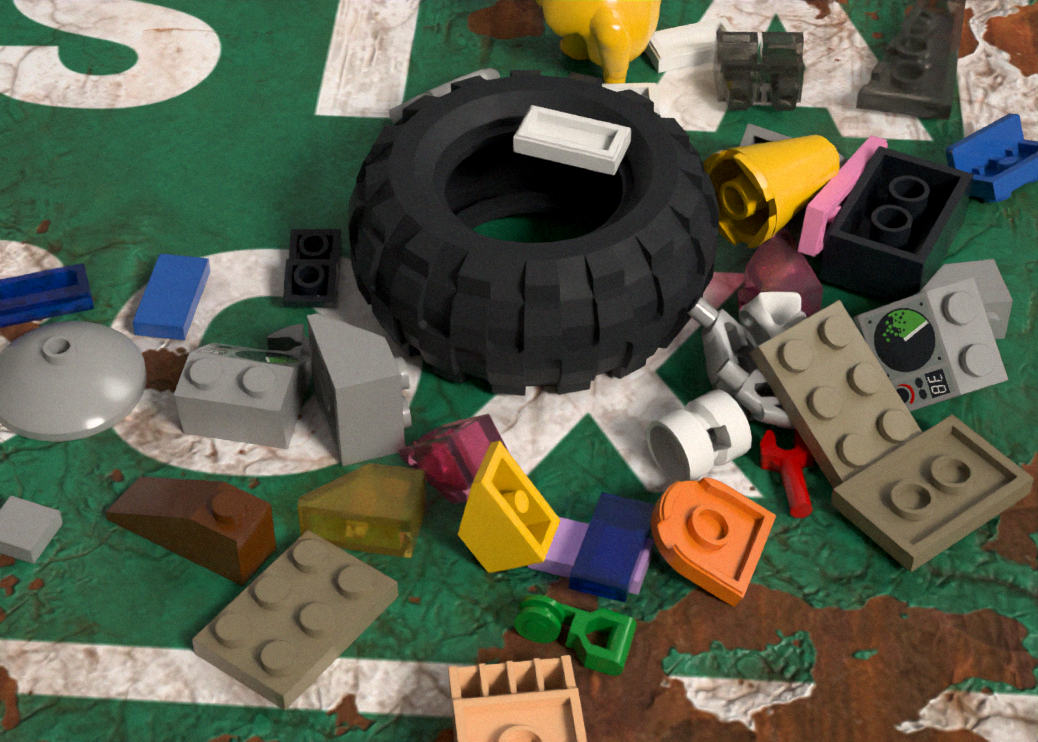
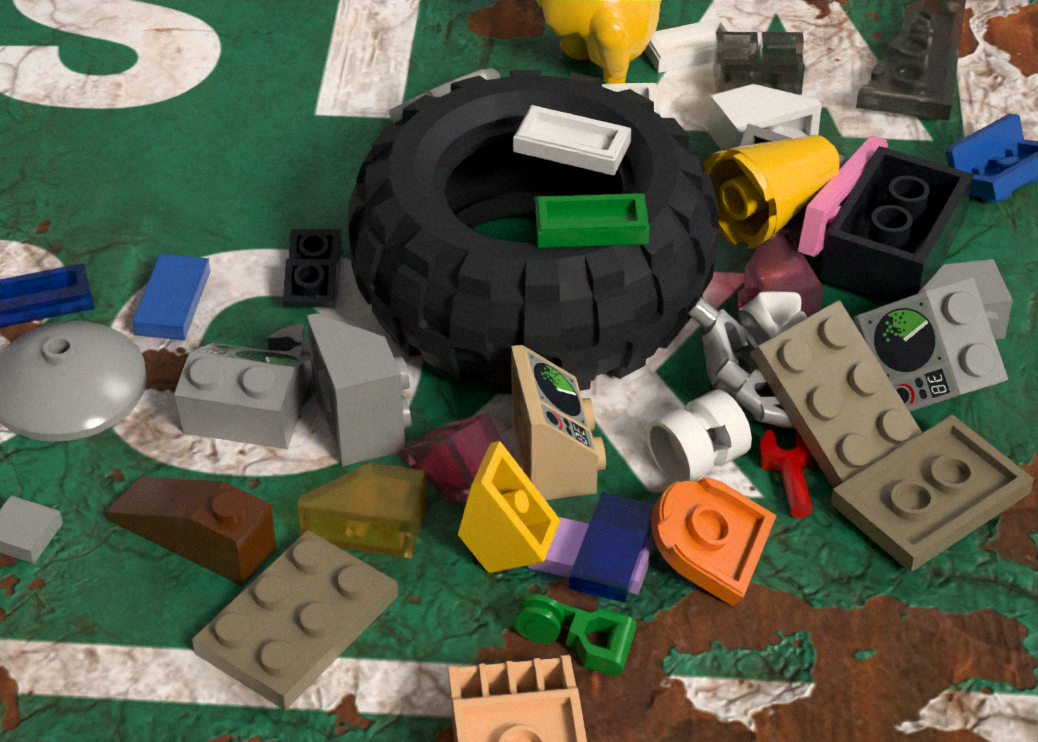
none -> tan slope [511,345,606,500]
none -> green tile [535,193,649,248]
none -> white slope [708,84,822,150]

